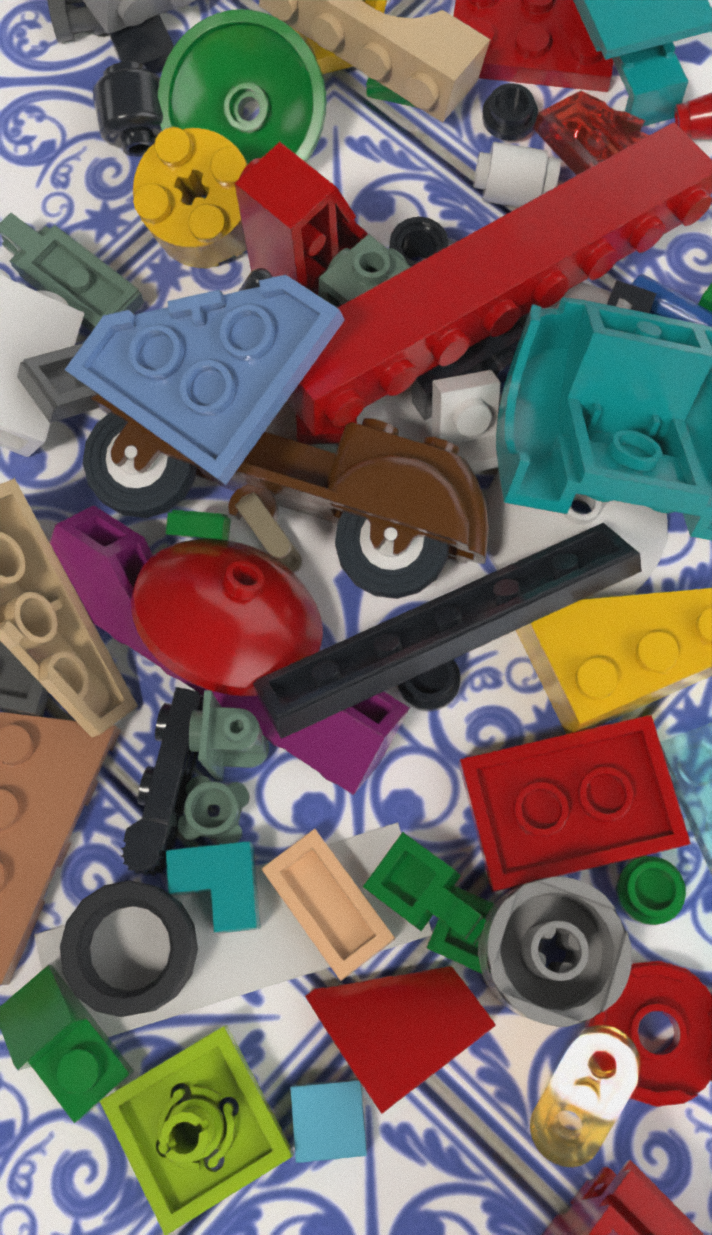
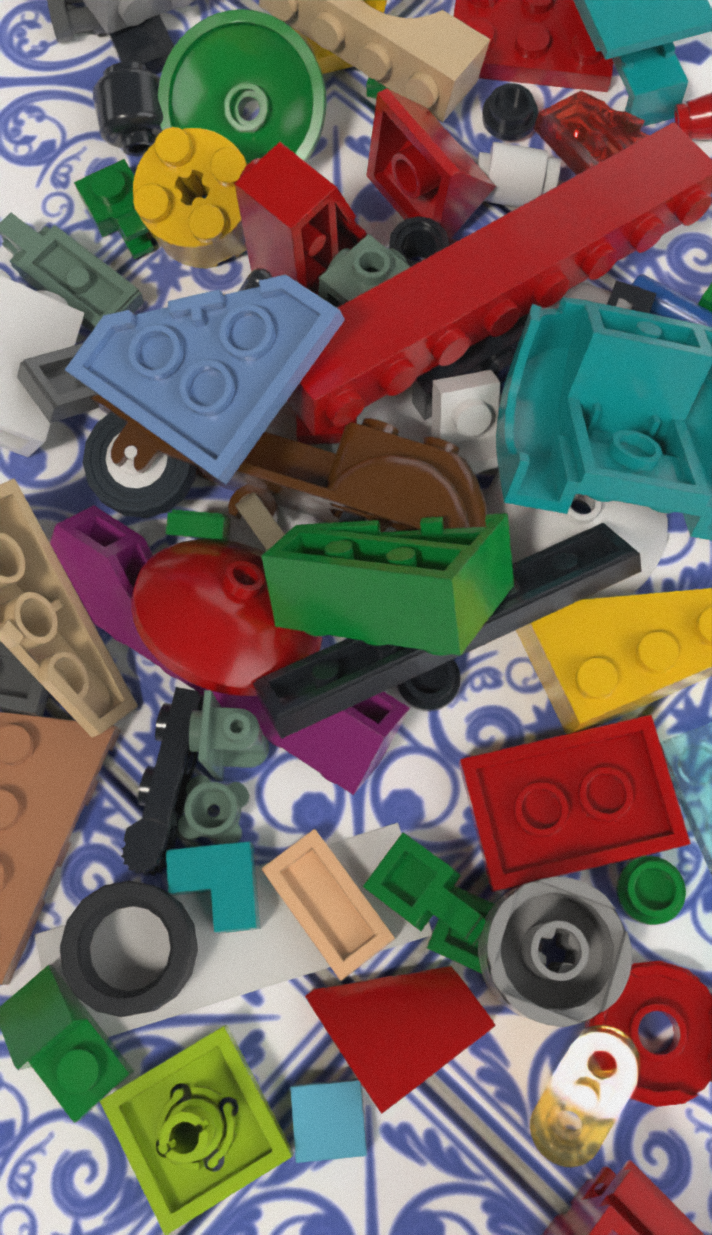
none -> green plate [74,159,154,260]
none -> green wedge [262,513,514,656]
none -> red slope [366,88,496,238]

